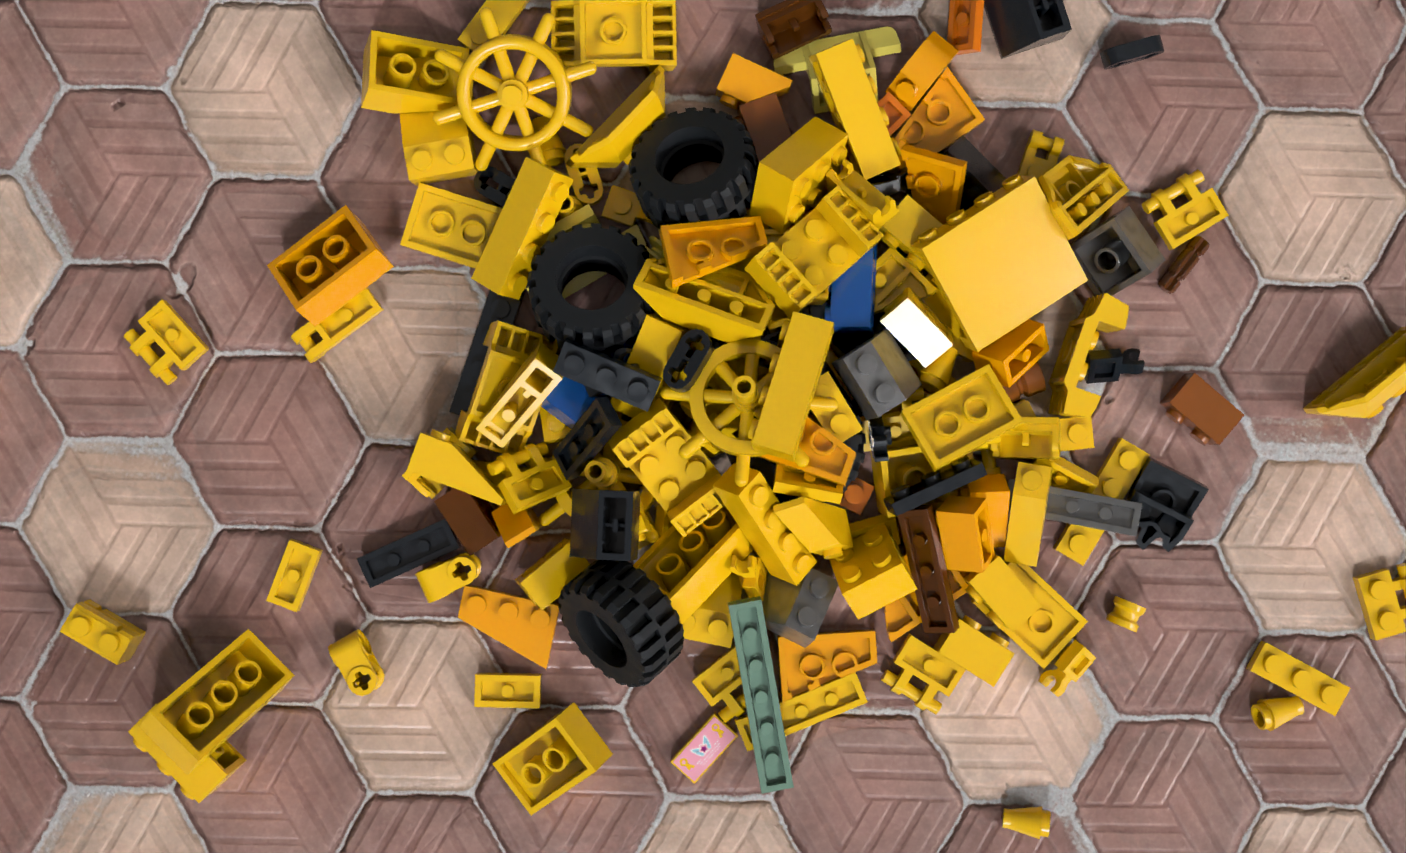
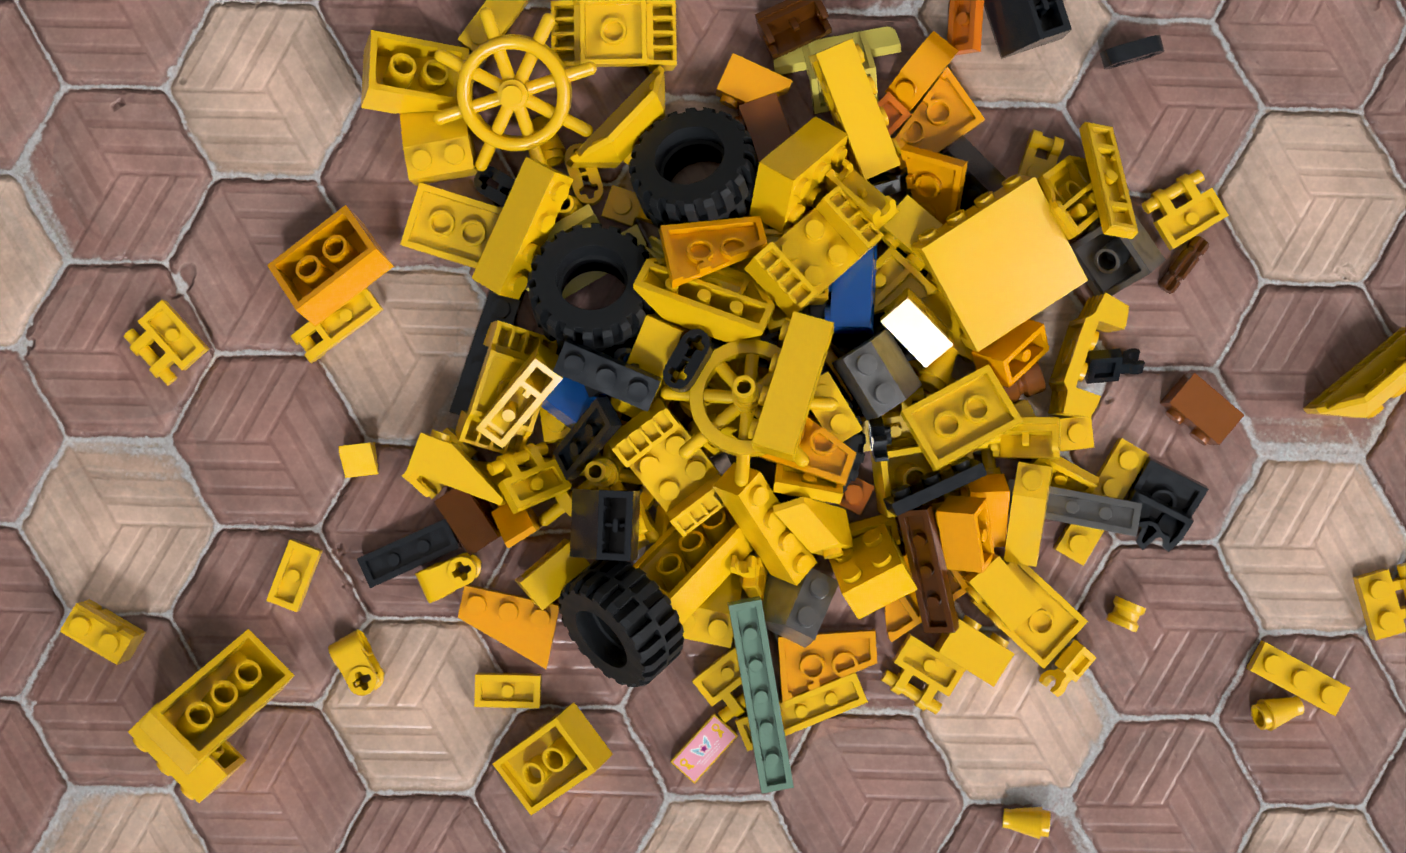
none -> yellow slope [338,442,379,478]
none -> yellow plate [1079,122,1139,239]

